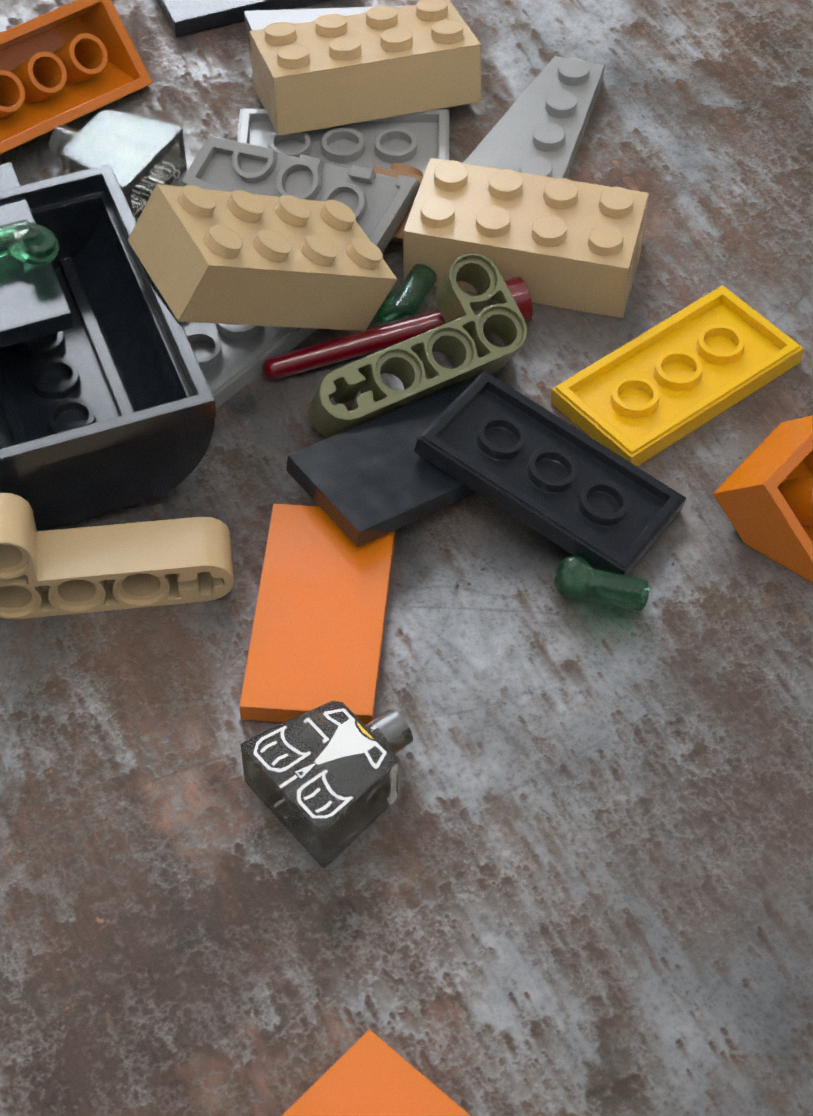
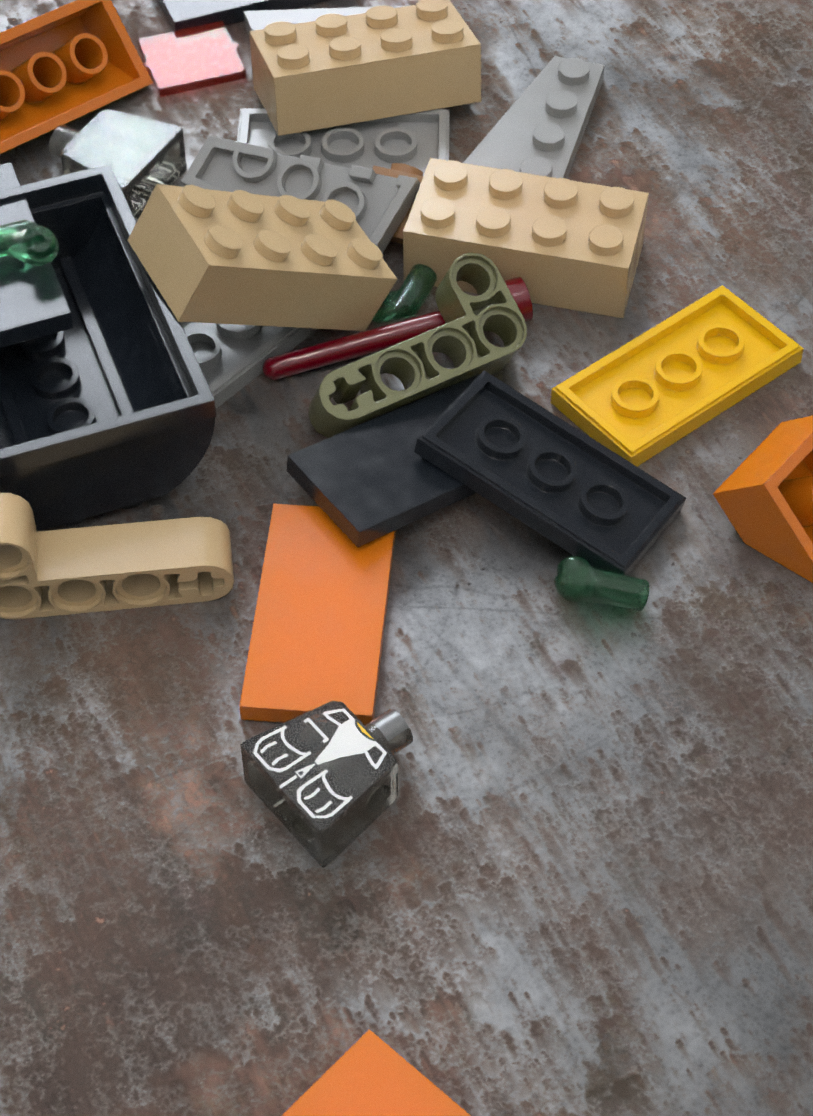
none -> clear red piece [138,21,246,97]

